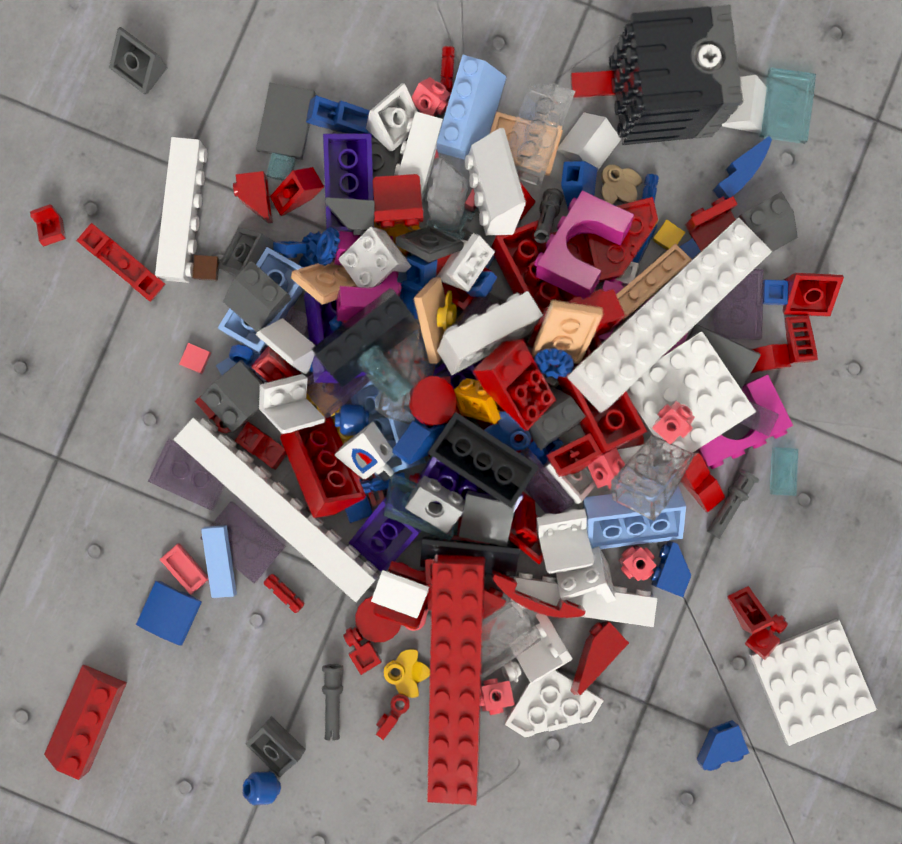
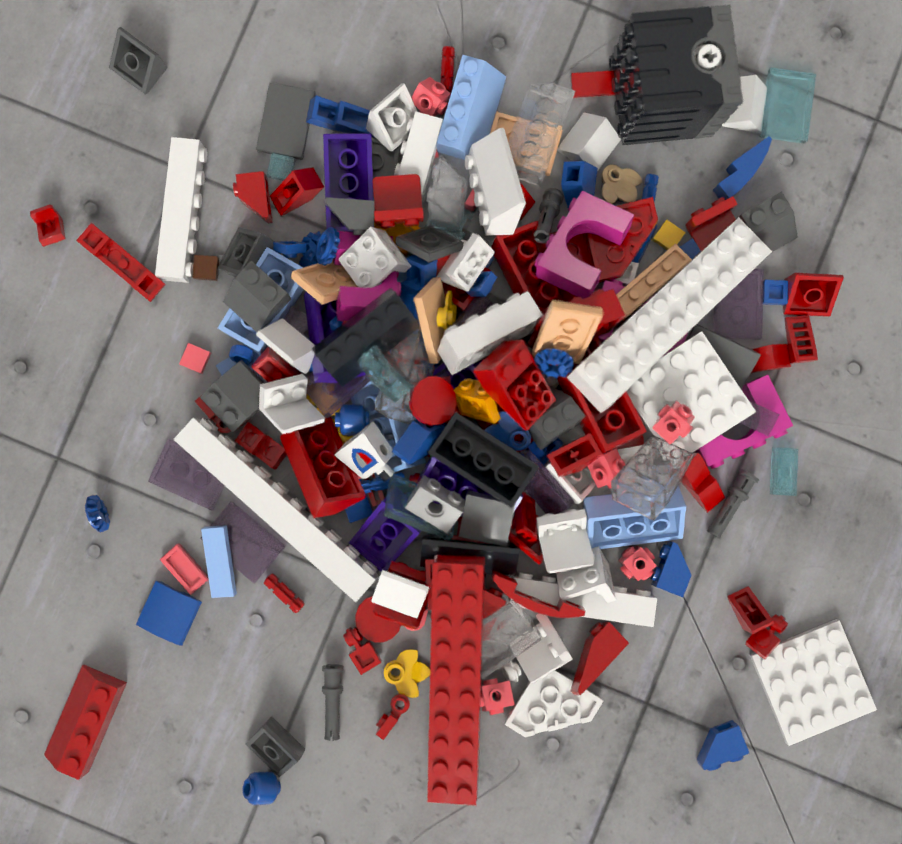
none -> blue gear [85,495,110,532]

